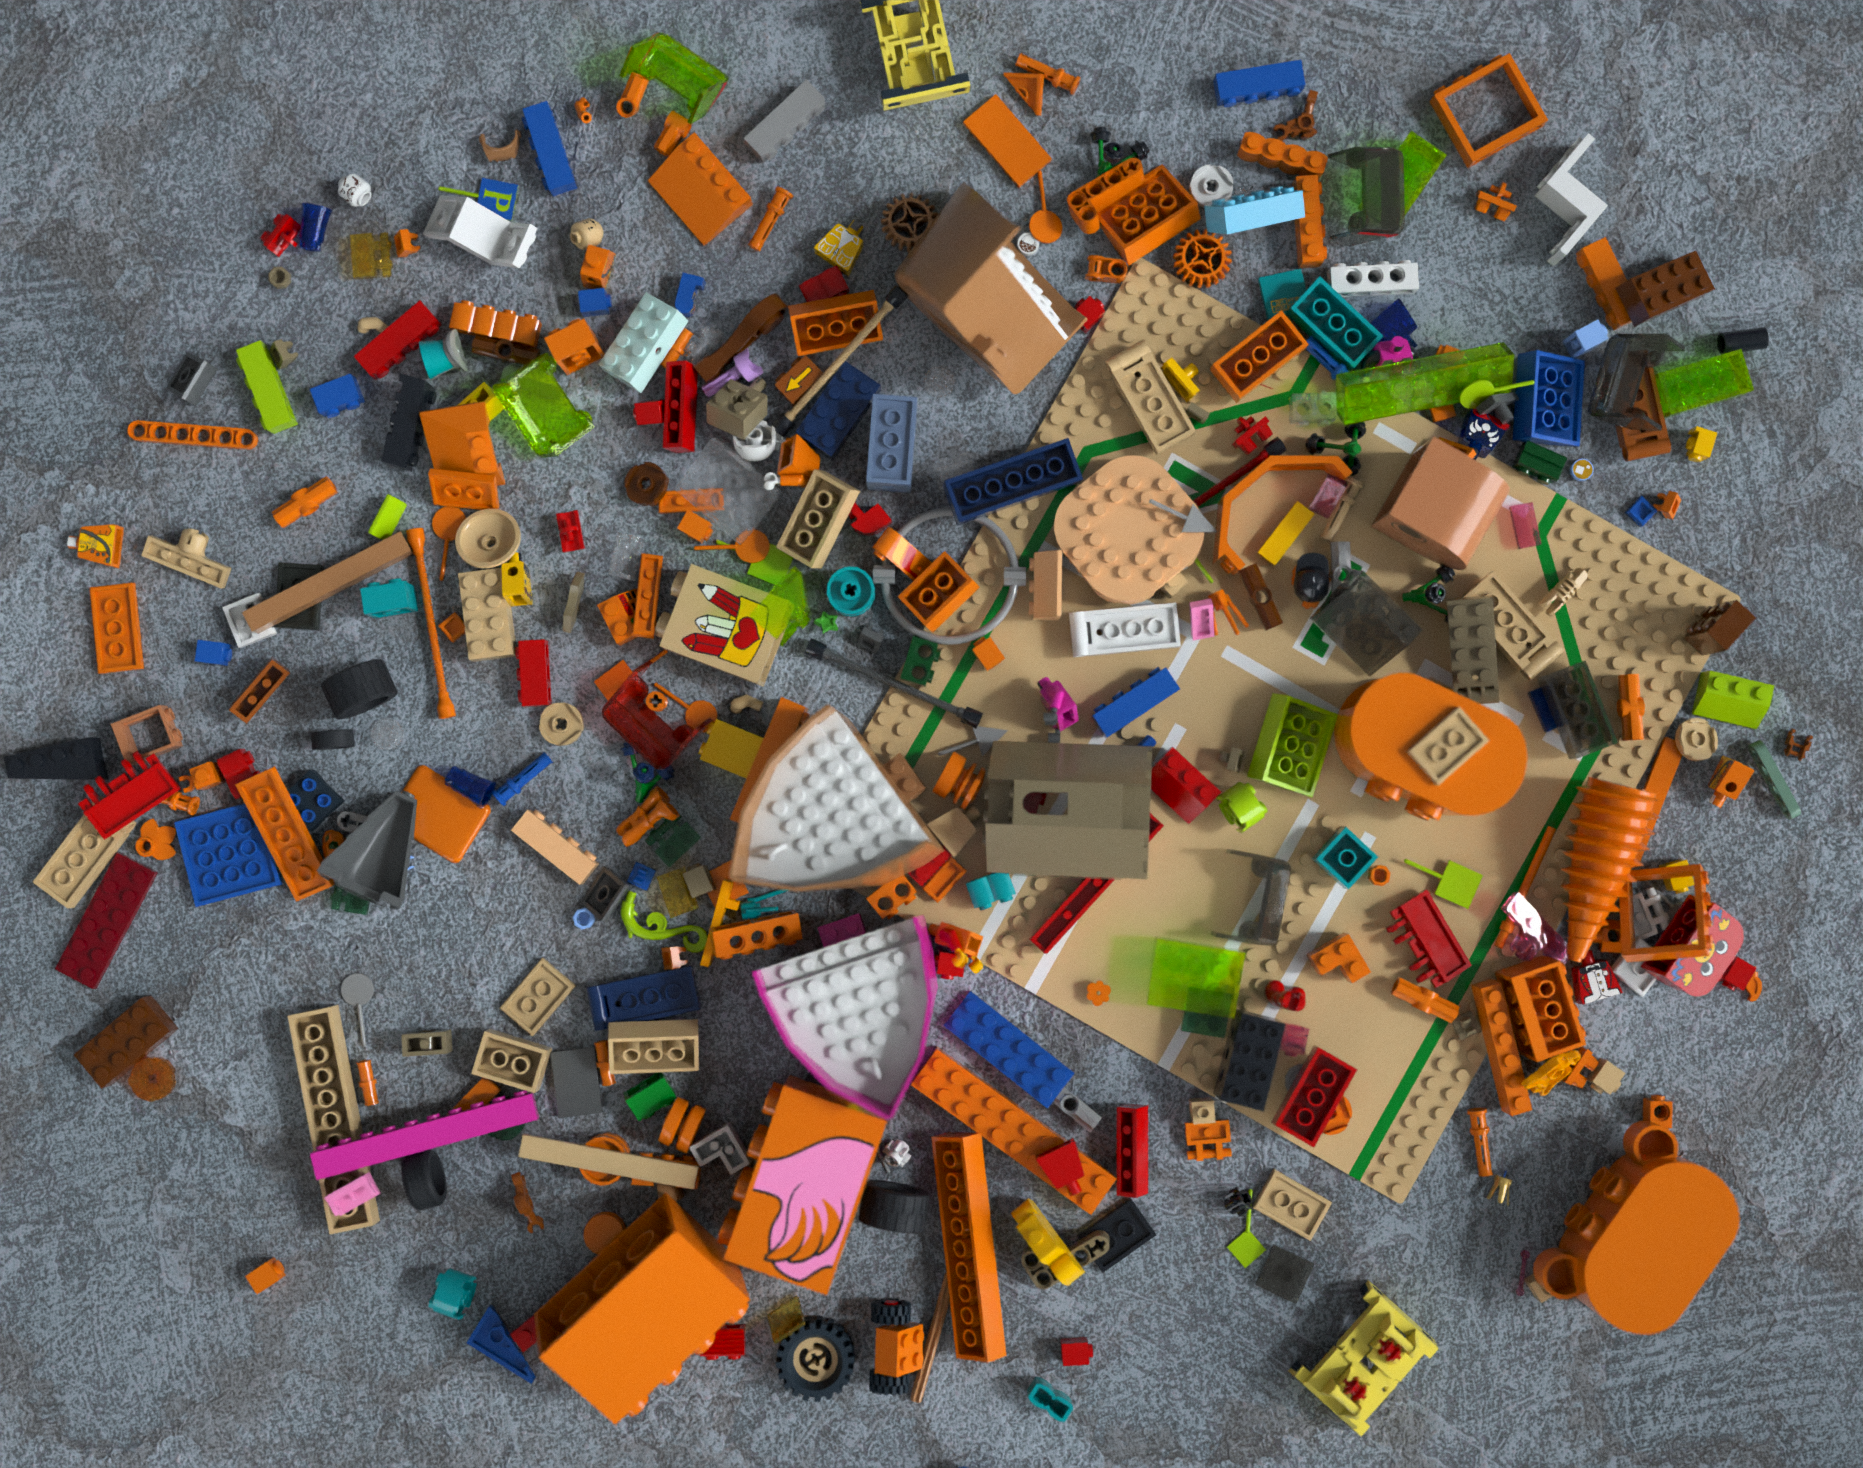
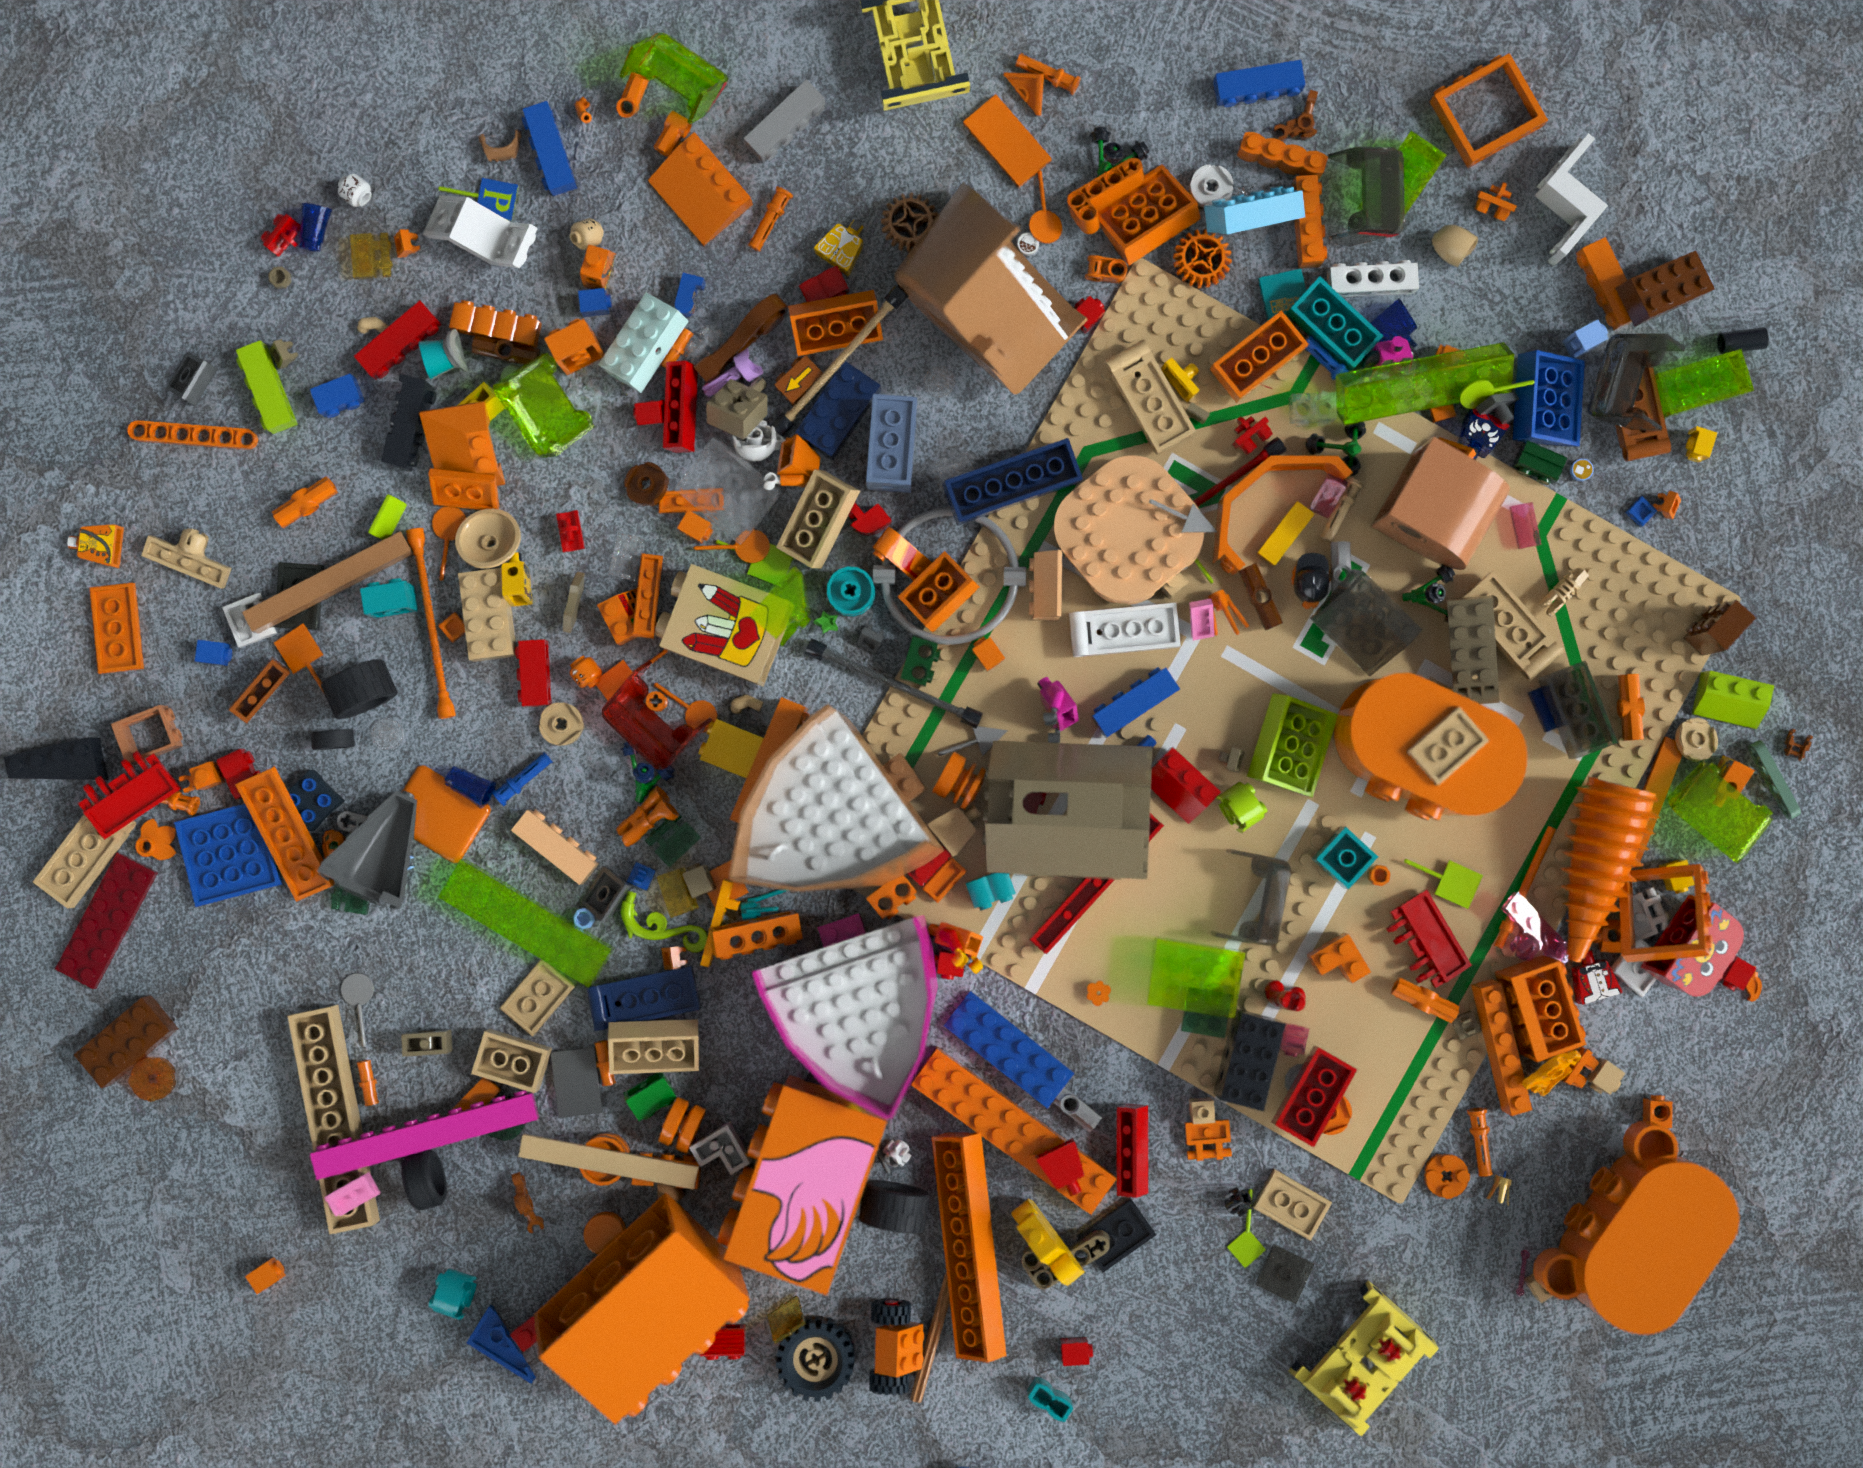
none -> orange piece [274,623,324,693]
none -> clear neon green brick [438,859,615,988]
none -> orange head [569,655,602,689]
none -> orange plate [1424,1154,1470,1199]
none -> tan piece [1432,225,1478,267]
none -> clear neon green windscreen [1667,760,1774,863]

